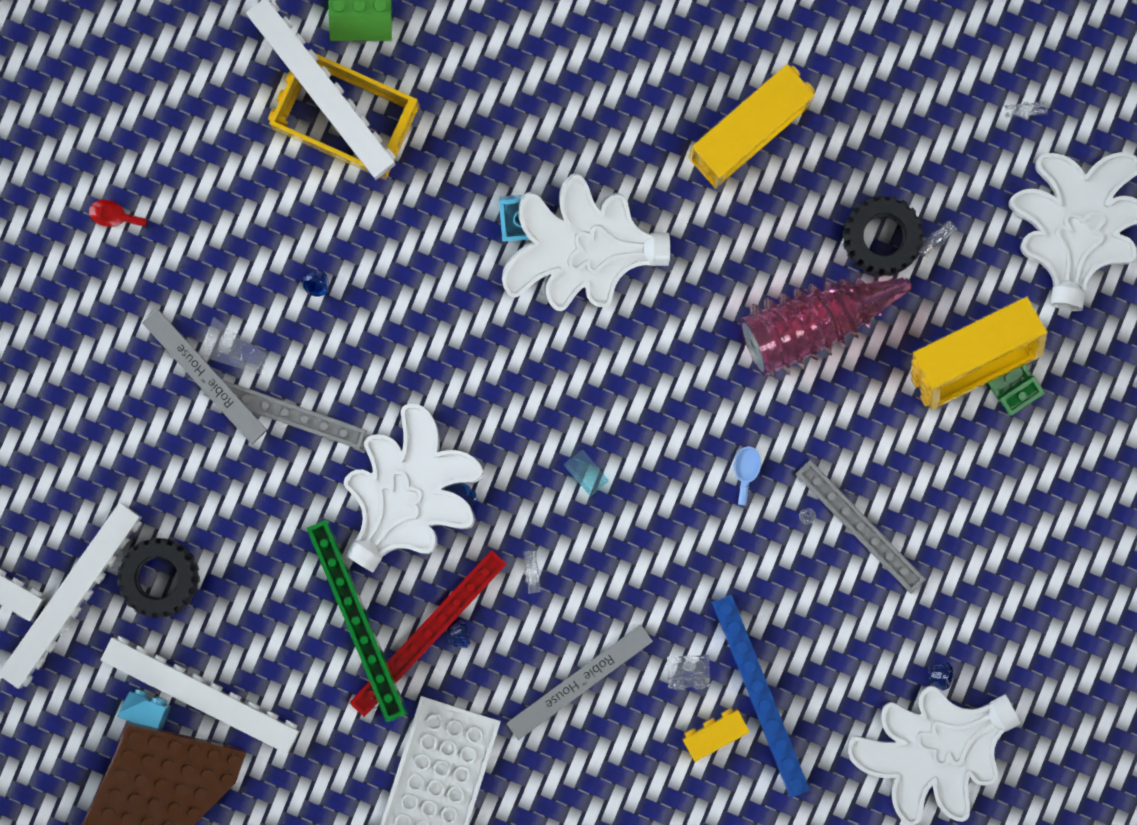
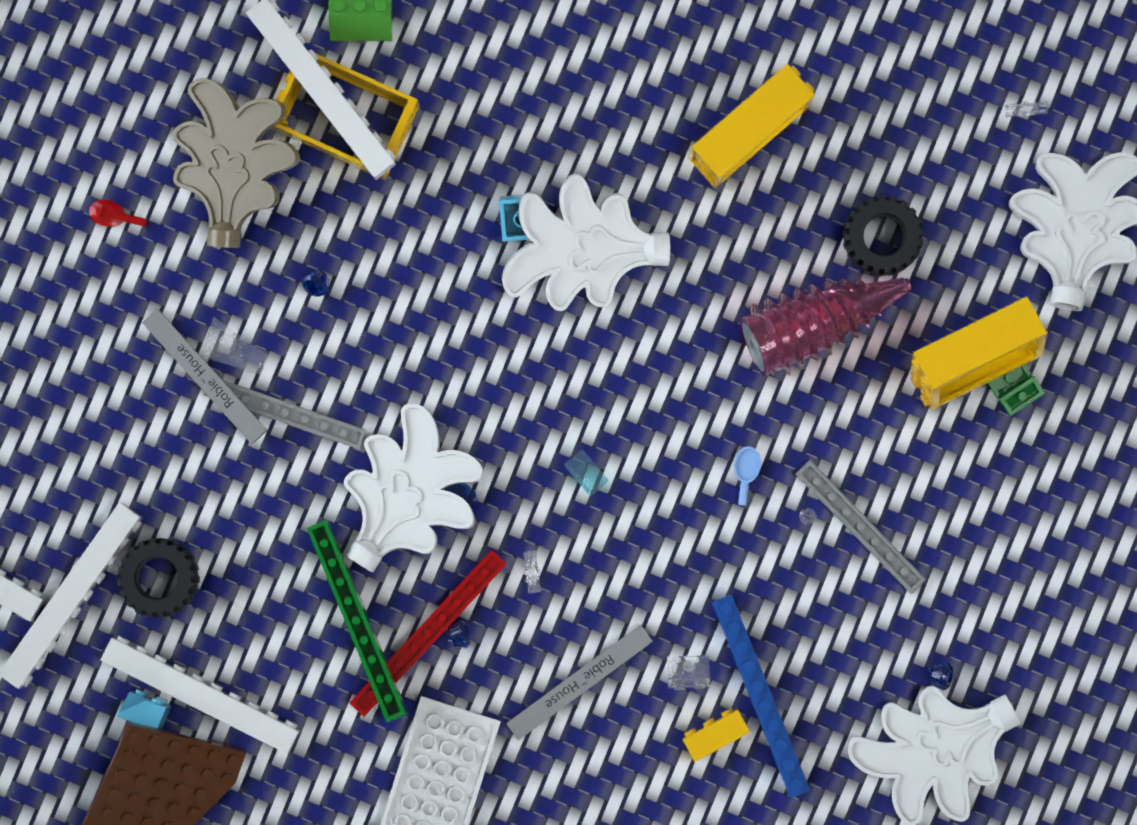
clear pin [920,220,957,258] -> none
none -> dark tan plant [173,78,300,248]

